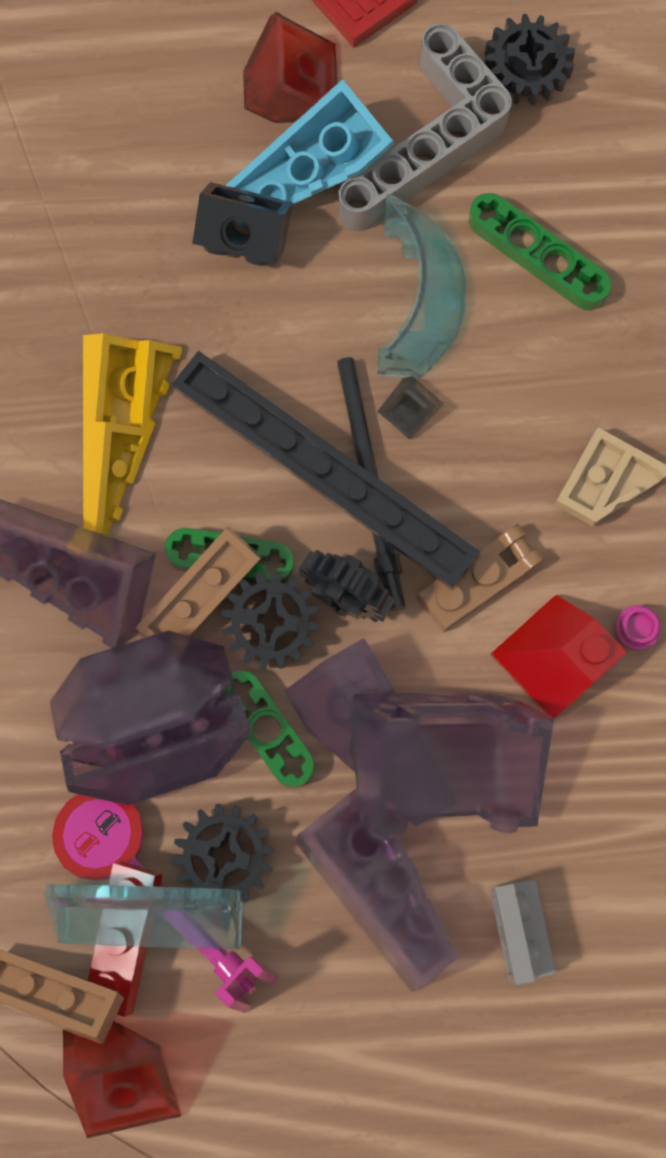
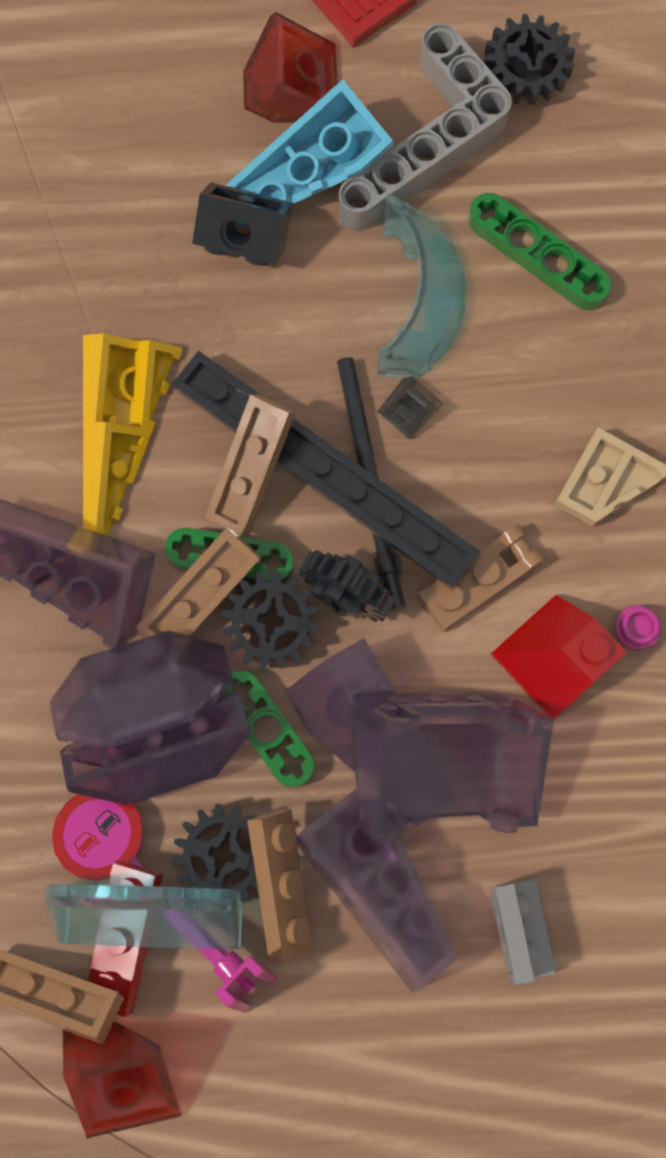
none -> medium nougat plate [204,394,296,536]
none -> medium nougat plate [247,809,313,963]

